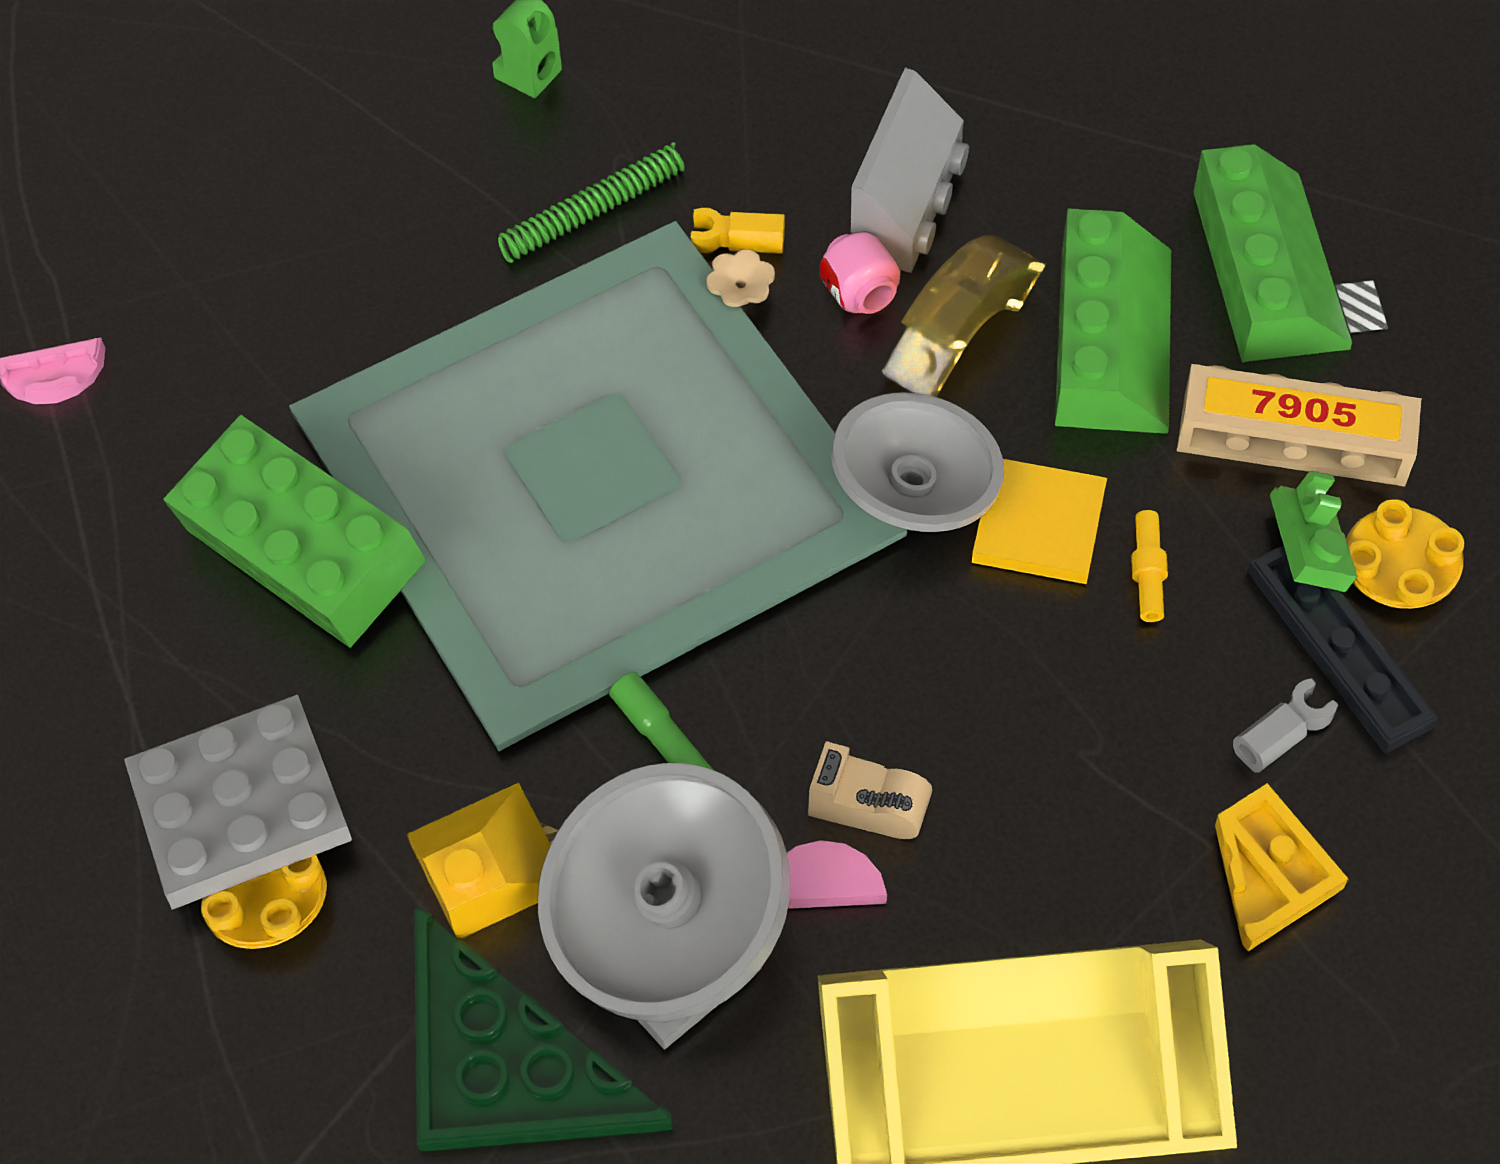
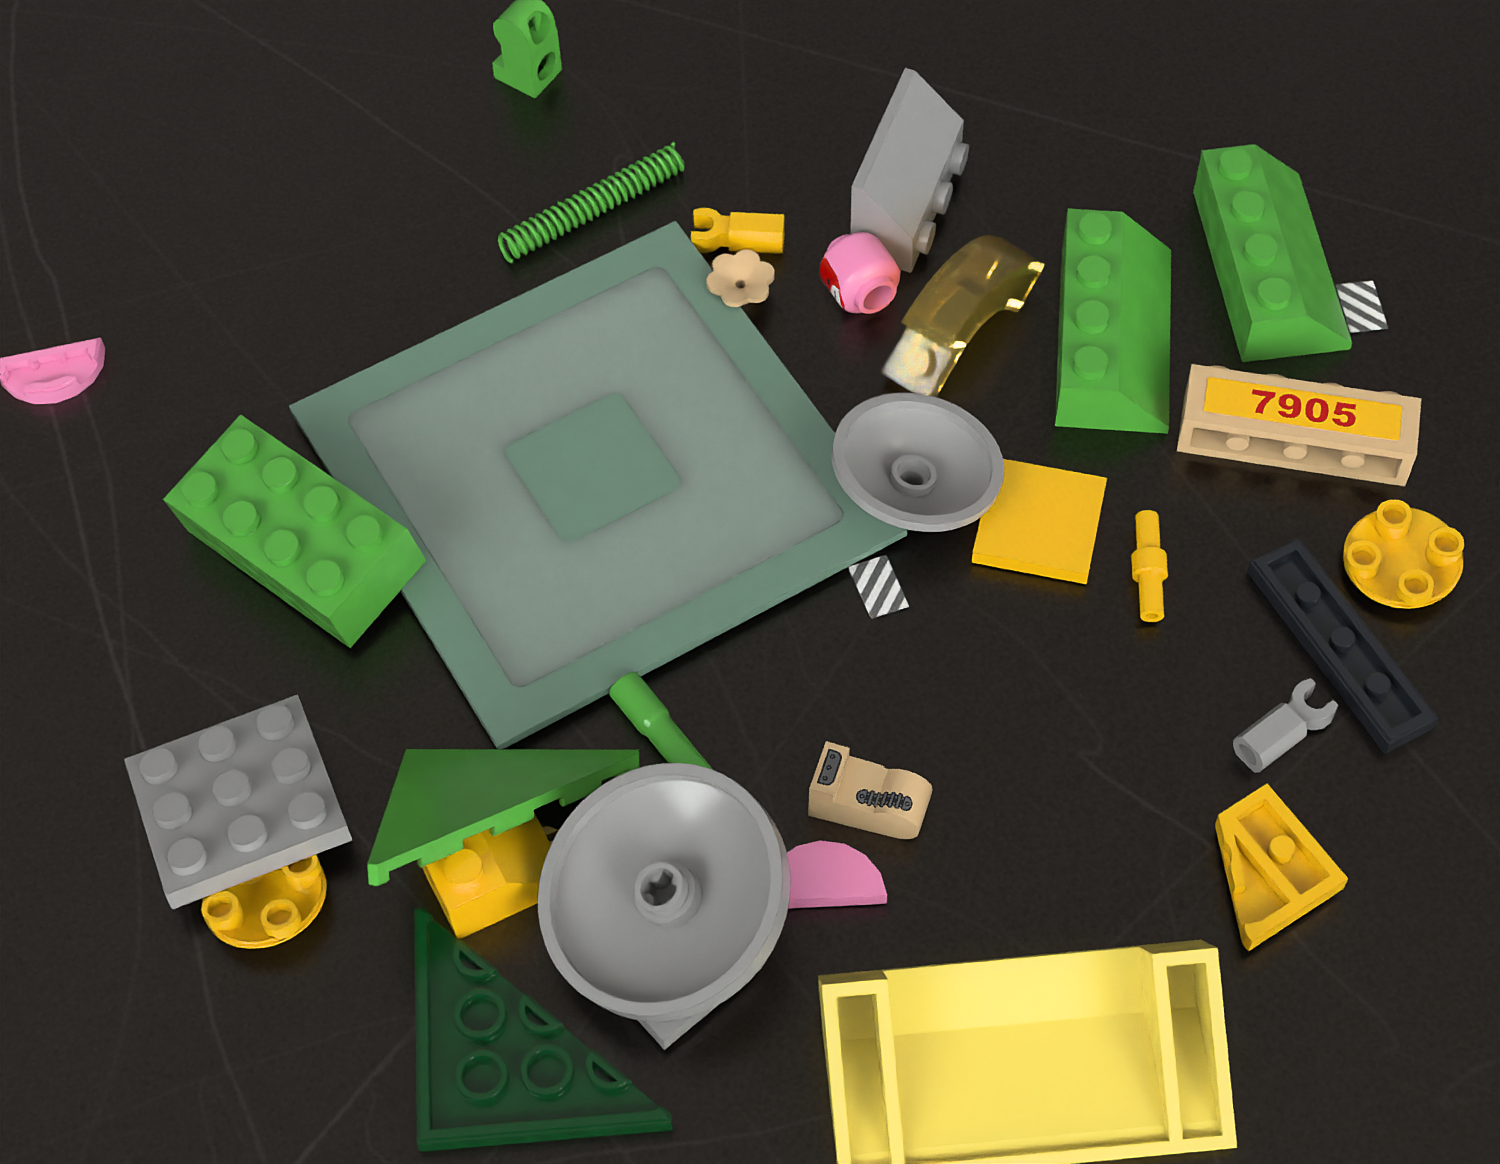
bright green plate [1270,471,1357,592] -> none
none -> bright green tile [367,749,640,886]
none -> clear sticker [848,555,909,619]

